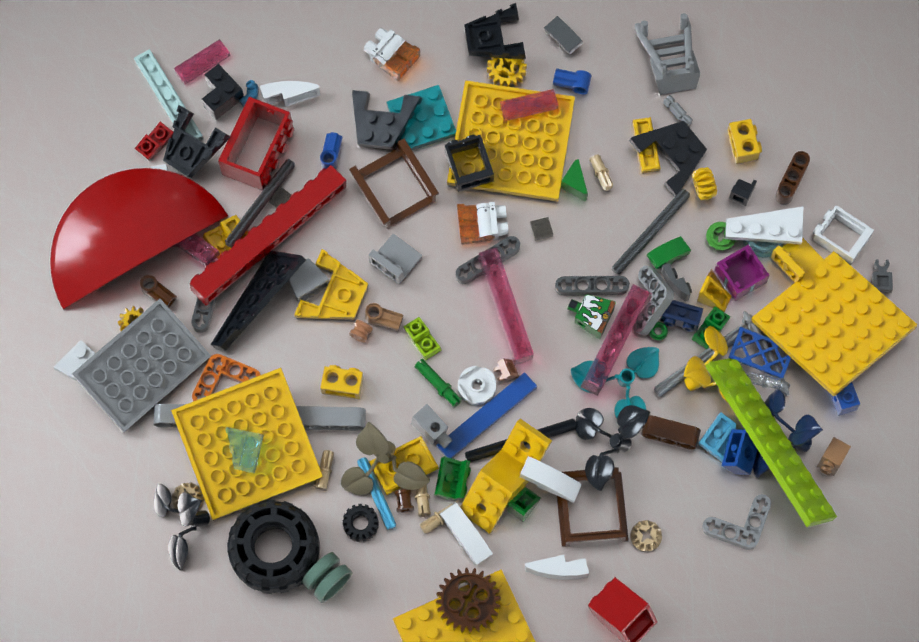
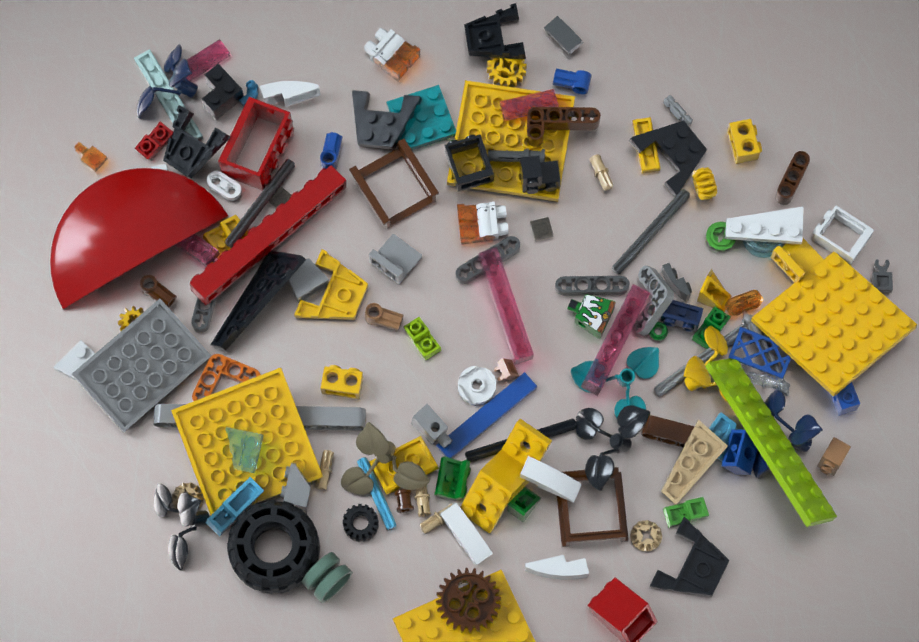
nougat wheel [349,320,373,343] -> none
green pin [414,359,462,408] -> none
green slope [561,159,588,201] -> none
light grey hand [634,13,700,95] -> none
green slope [647,236,691,269] -> none
light grey beam [702,494,771,550] -> none
magenta container [714,244,770,301] -> none
black panel [729,179,757,206] -> none
none -> clear orange plate [74,142,107,172]
none -> dark blue plant [137,44,198,119]
none -> medium azure slope [206,477,264,537]
none -> white plate [207,171,242,201]
none -> light grey slope [280,462,311,507]
none -> dark grey pin [488,148,545,163]
none -> black brick [520,155,561,194]
none -> reddish brown beam [527,107,601,147]
none -> black wing [650,517,729,597]
none -> tan wing [661,420,728,505]
none -> bright green slope [663,497,709,528]
none -> clear orange plate [725,290,763,316]

